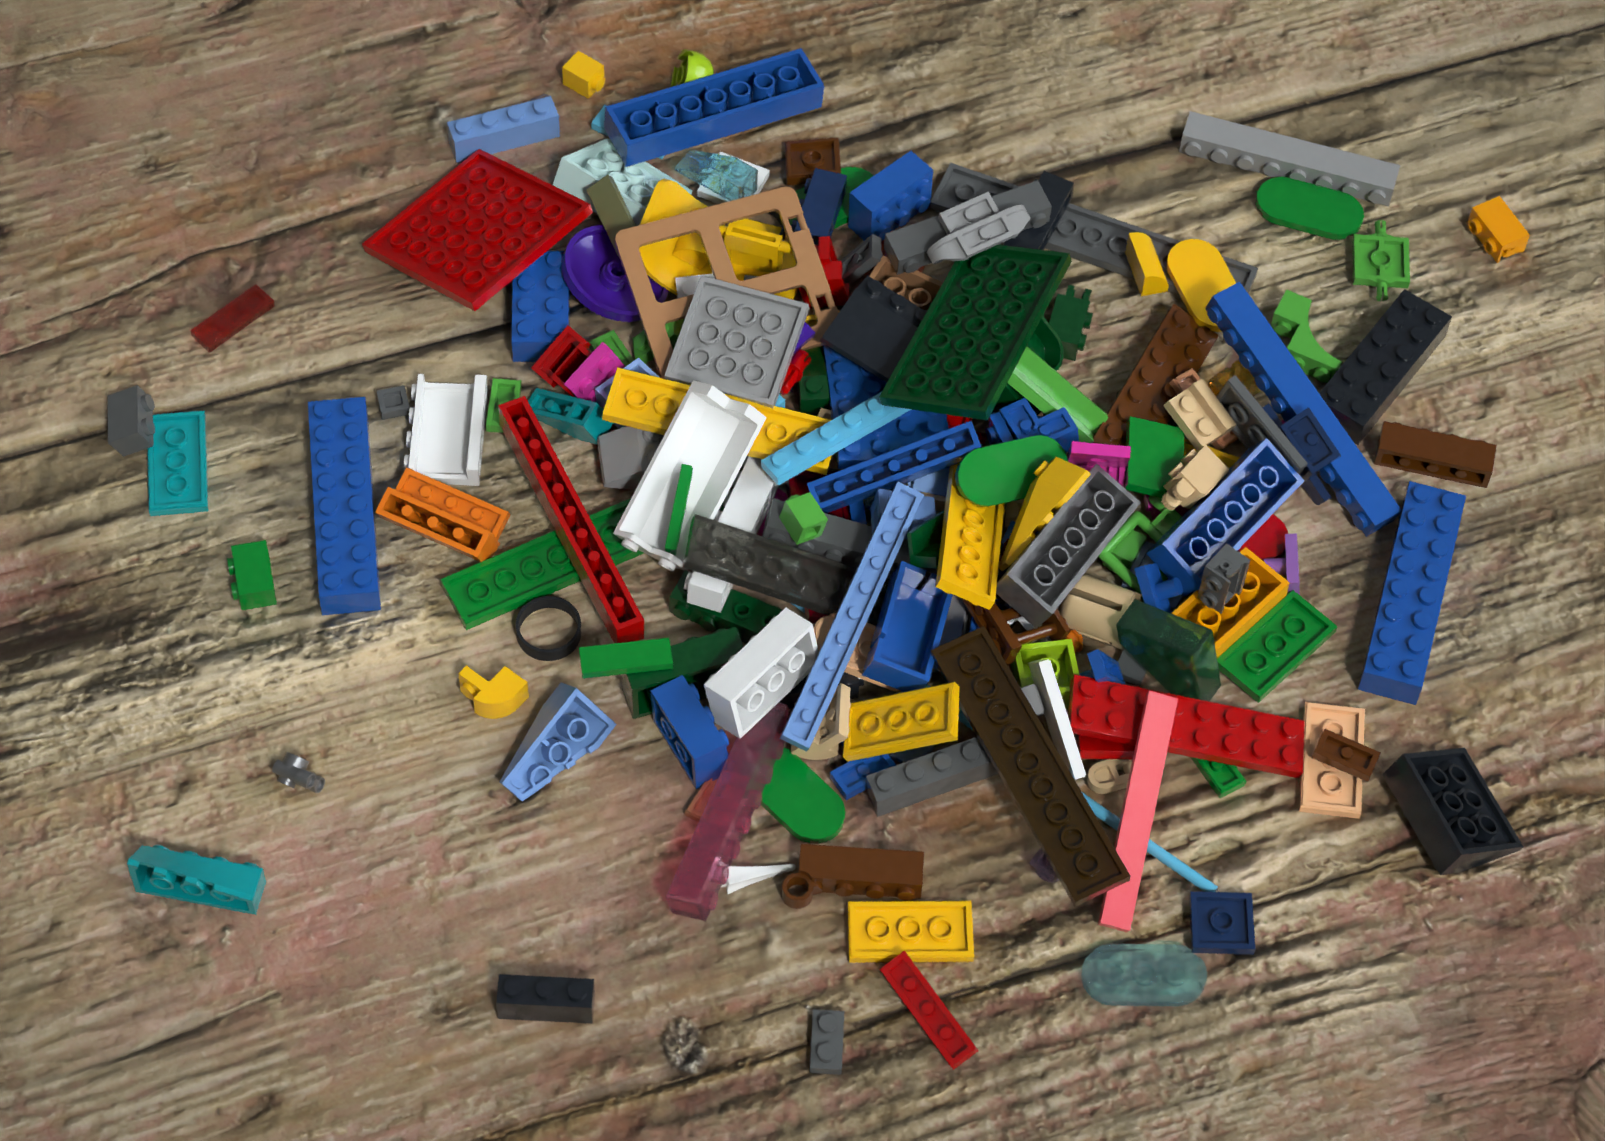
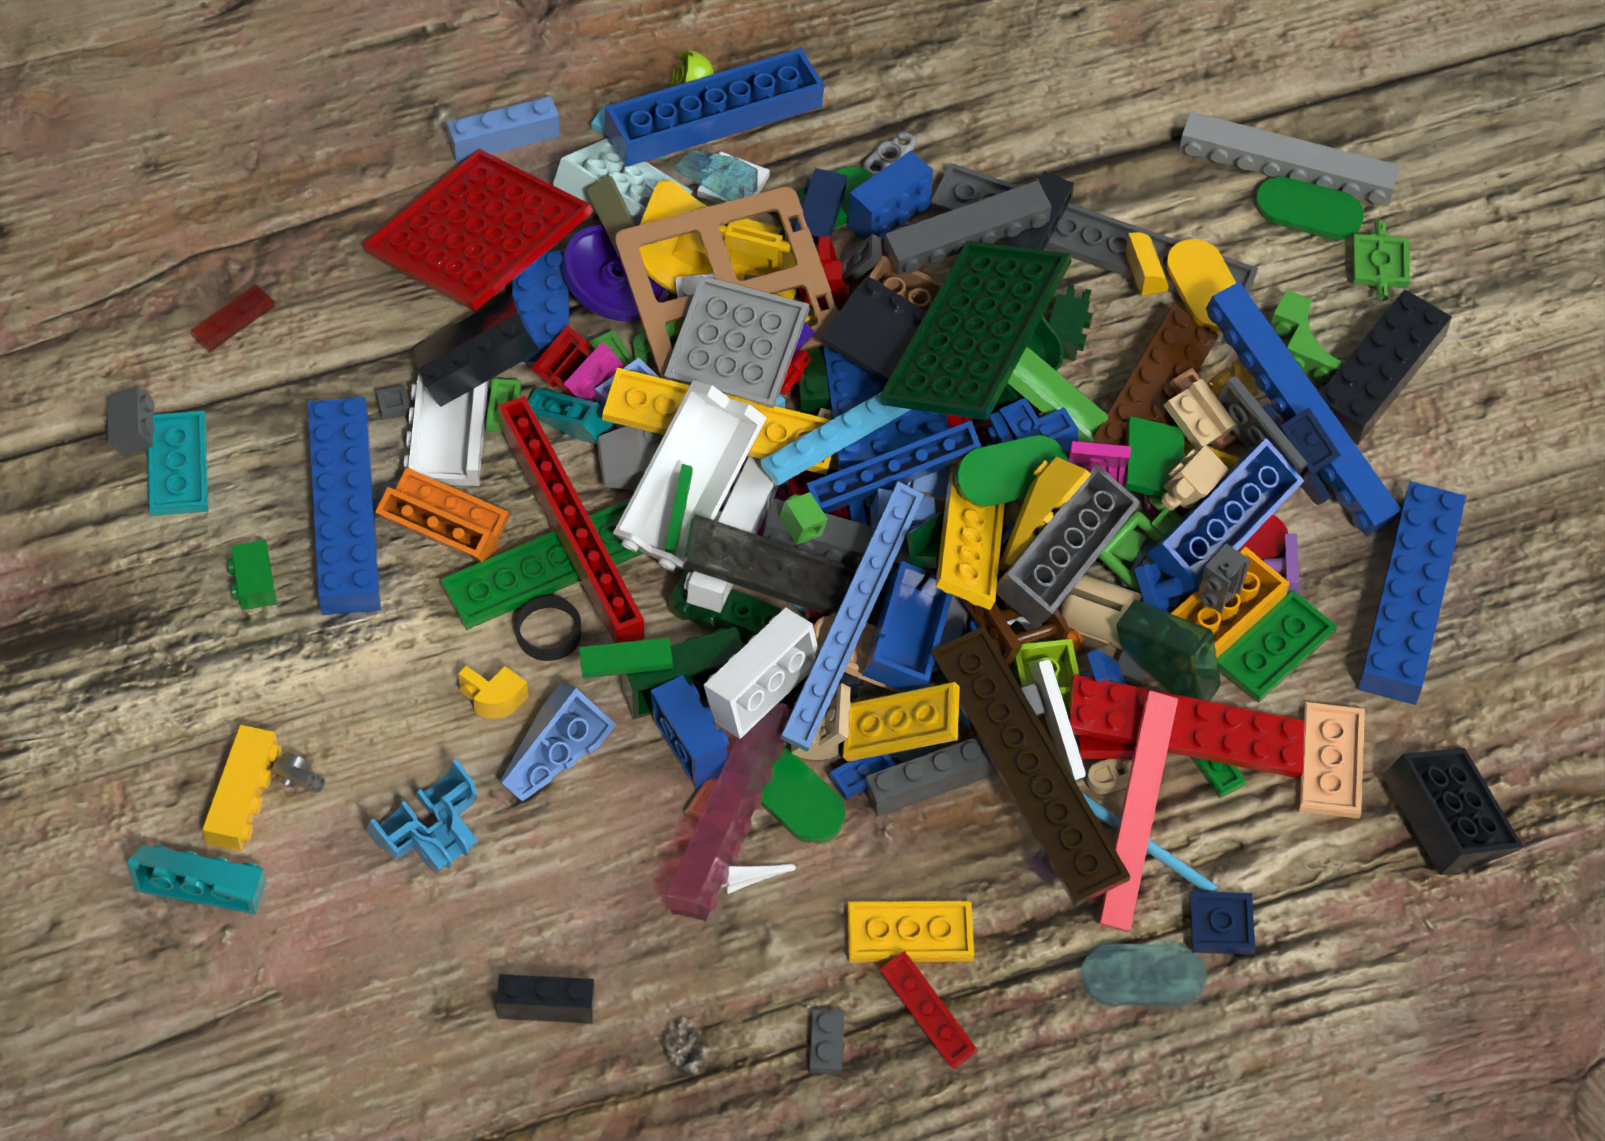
yellow brick [562,51,605,99] -> none
reddish brown hinge [782,844,924,909] -> none
reddish brown tile [785,137,841,185] -> none
light grey plate [927,192,1031,264] -> none
reddish brown plate [1312,729,1381,782] -> none
reddish brown brick [1374,421,1497,488] -> none
light orange hinge [1467,196,1530,263] -> none
none -> yellow brick [202,725,281,852]
none -> dark azure piece [366,759,478,873]
none -> black slope [414,293,540,407]
none -> light grey piece [863,132,916,175]

